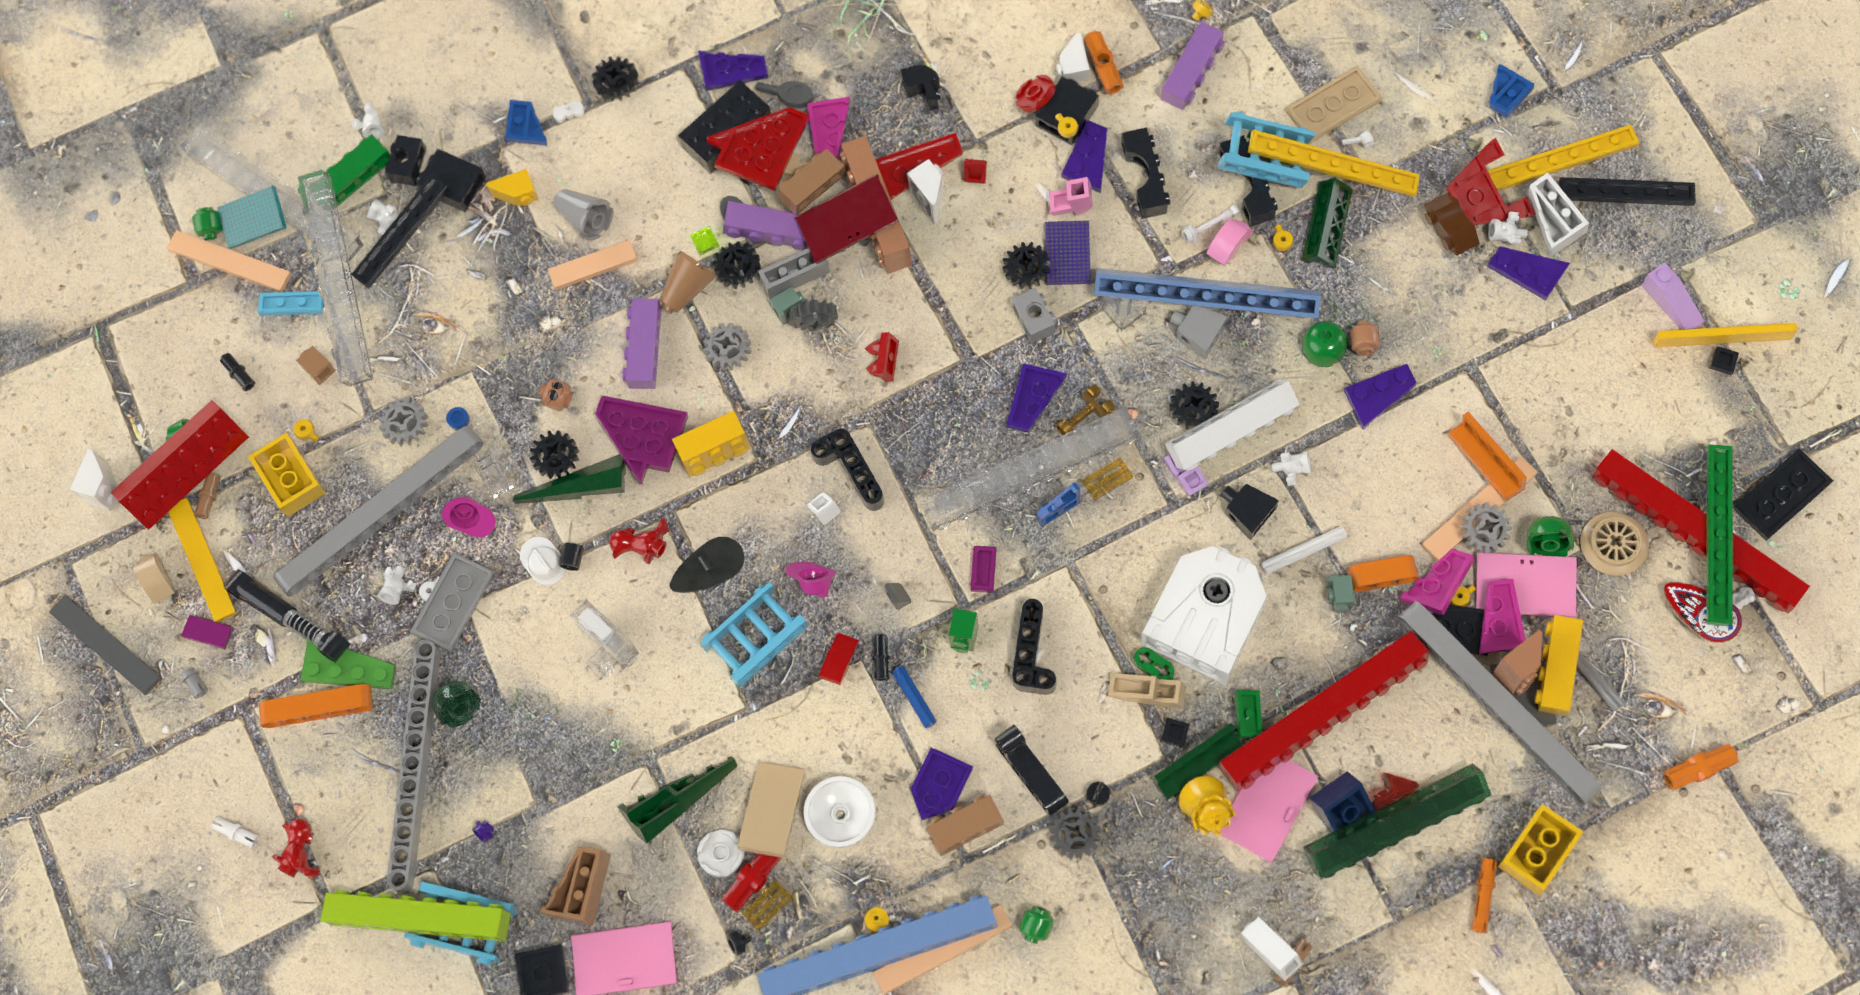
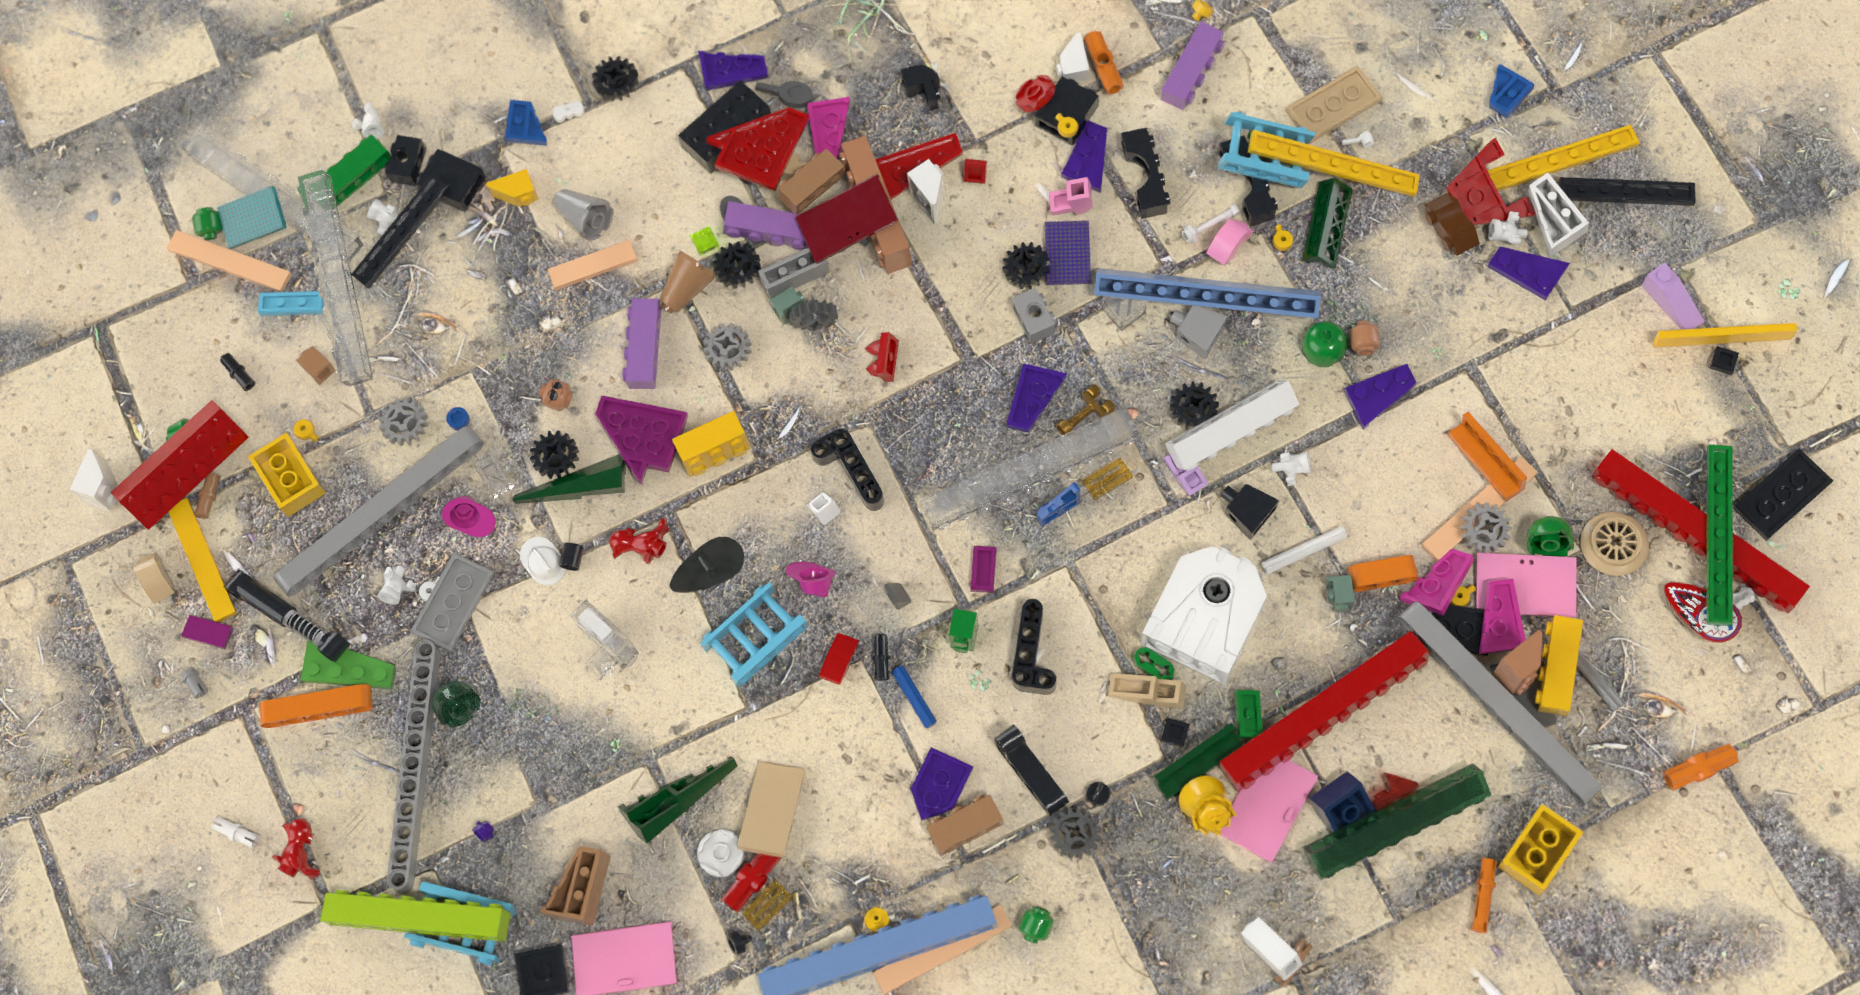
dark grey tile [49,595,162,695] -> none
white dish [804,776,875,848] -> none

